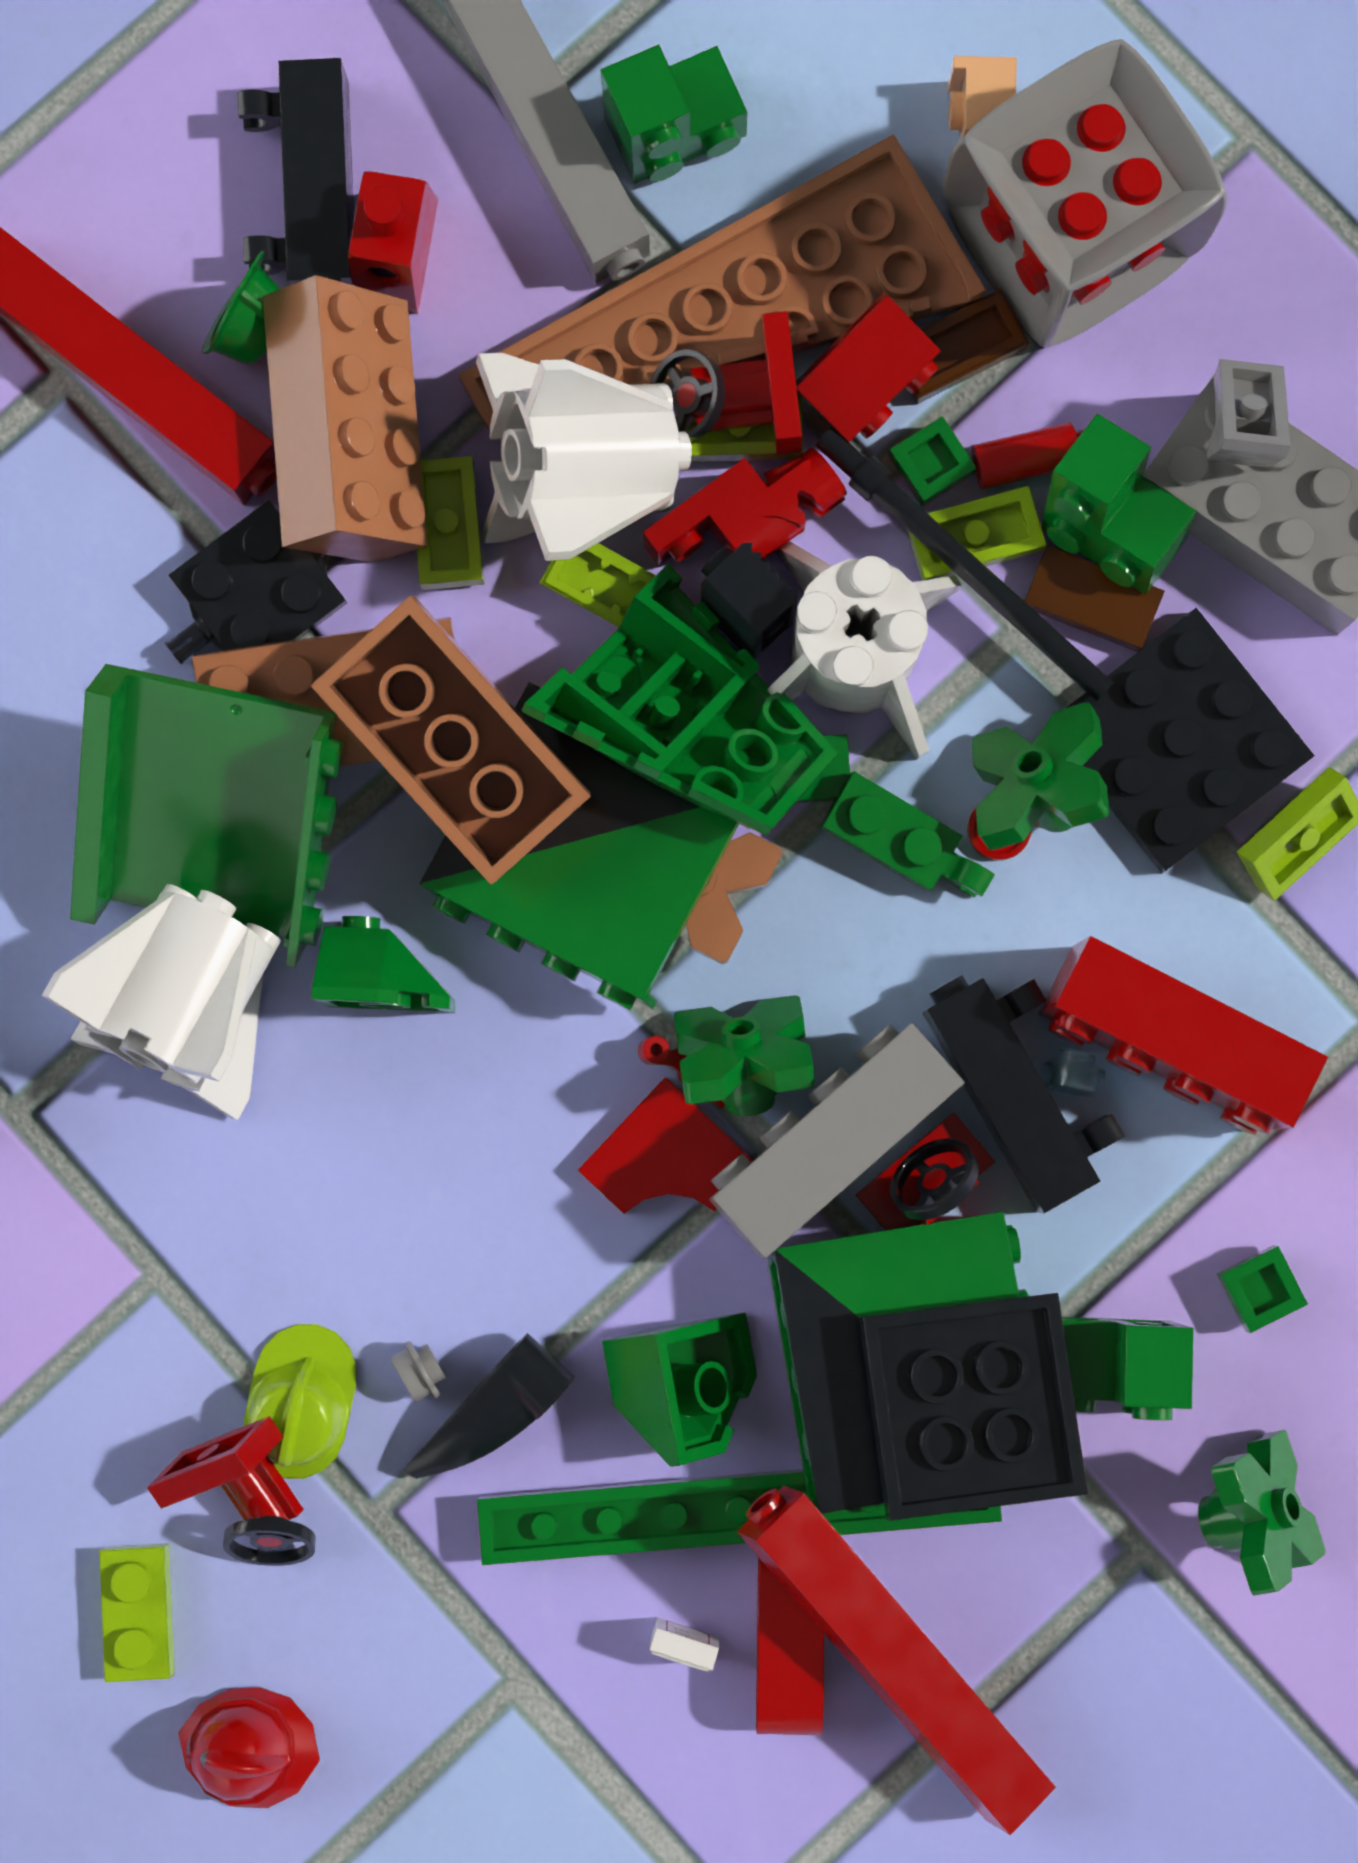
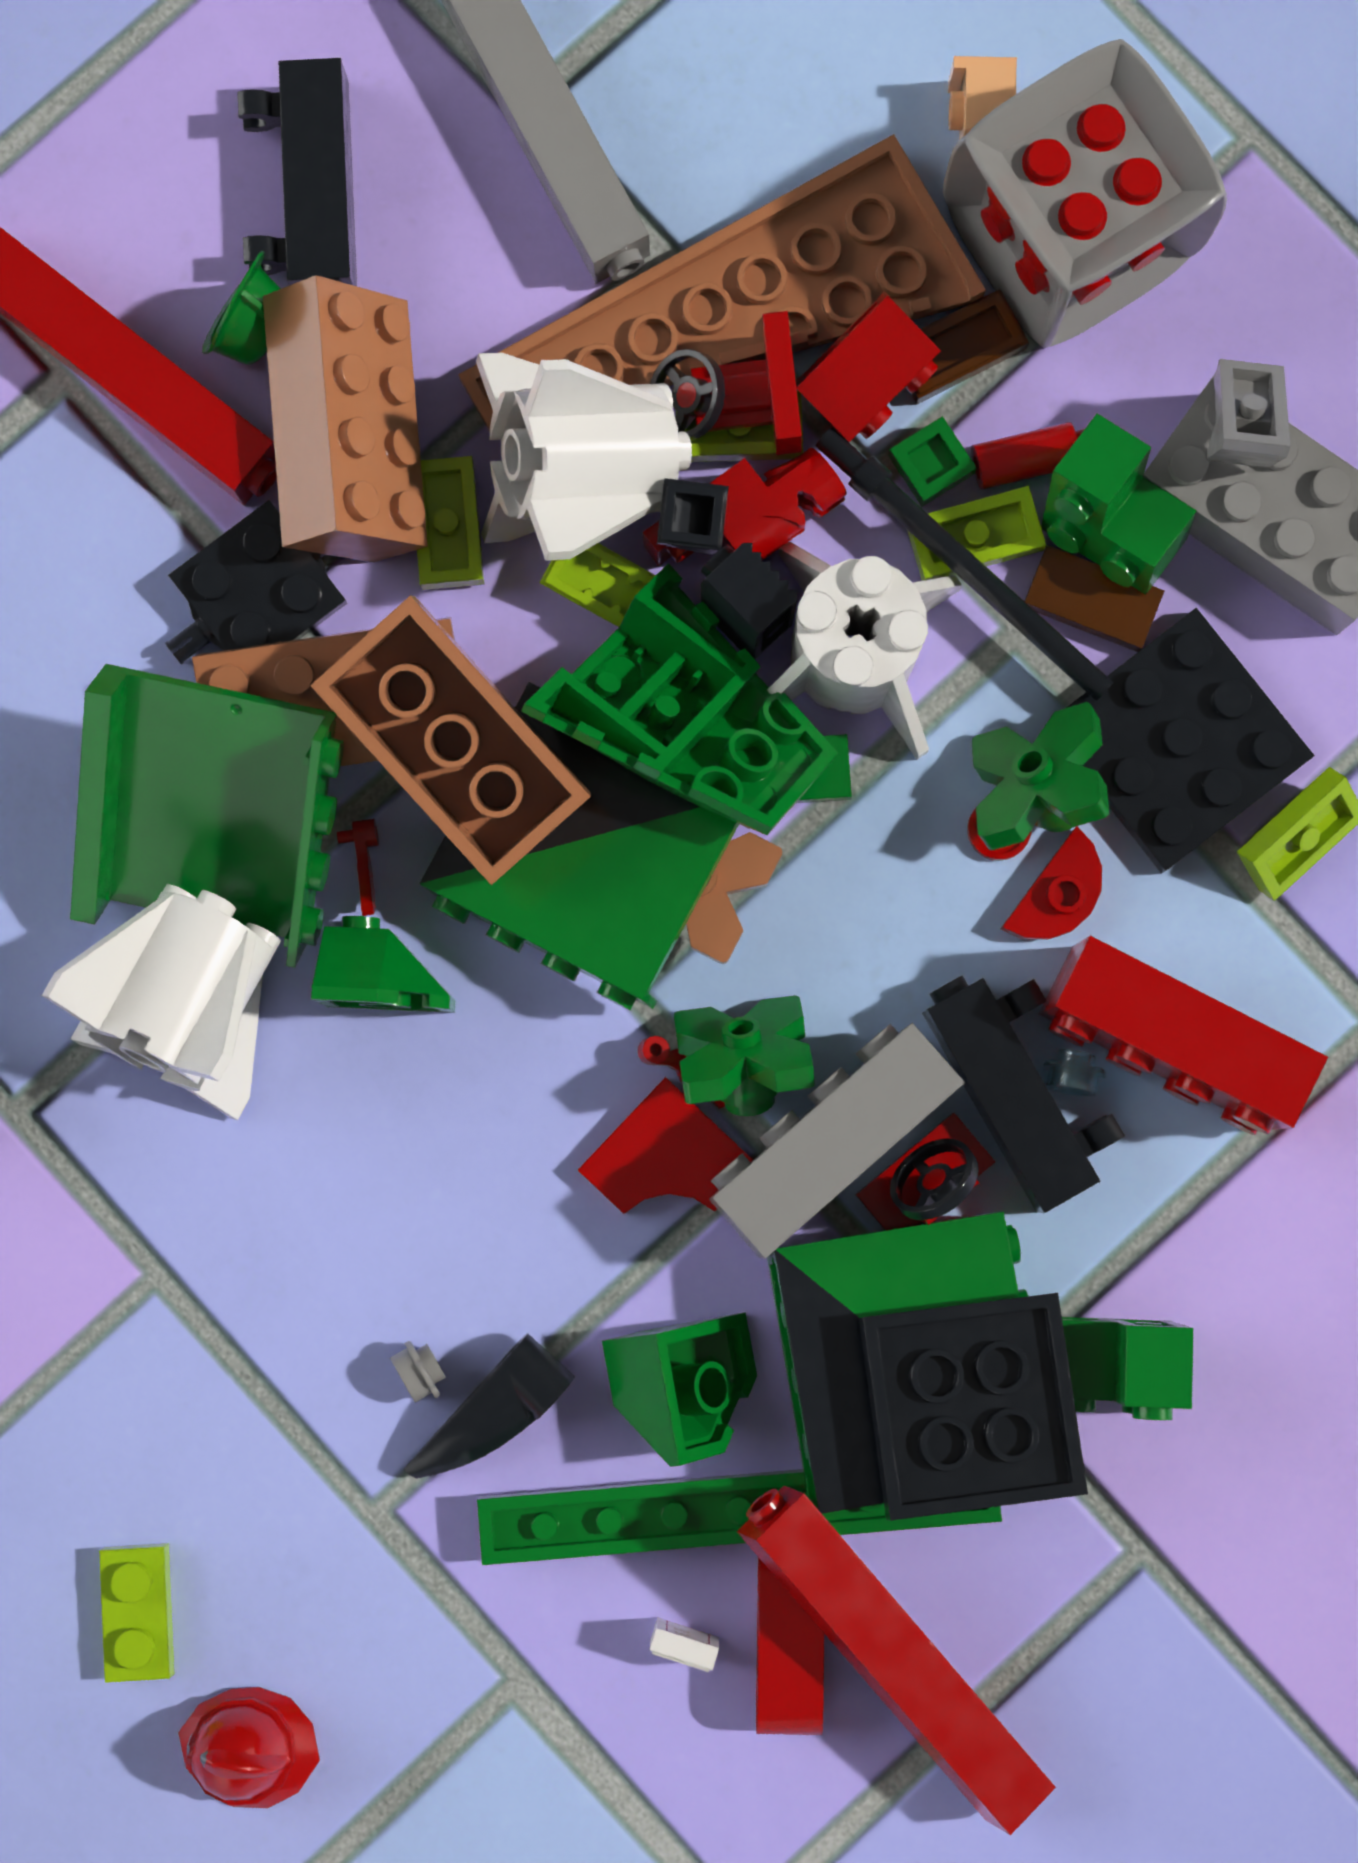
red piece [147,1416,316,1566] -> none
lime piece [244,1324,357,1479] -> none
red torso [348,171,438,314] -> none
green brick [600,44,748,184] -> none
green plate [819,771,995,898] -> none
green plant [1198,1430,1326,1596] -> none
green plate [1216,1245,1308,1333] -> none
none -> red piece [337,818,379,916]
none -> black slope [657,478,729,555]
none -> red plate [1000,826,1102,940]

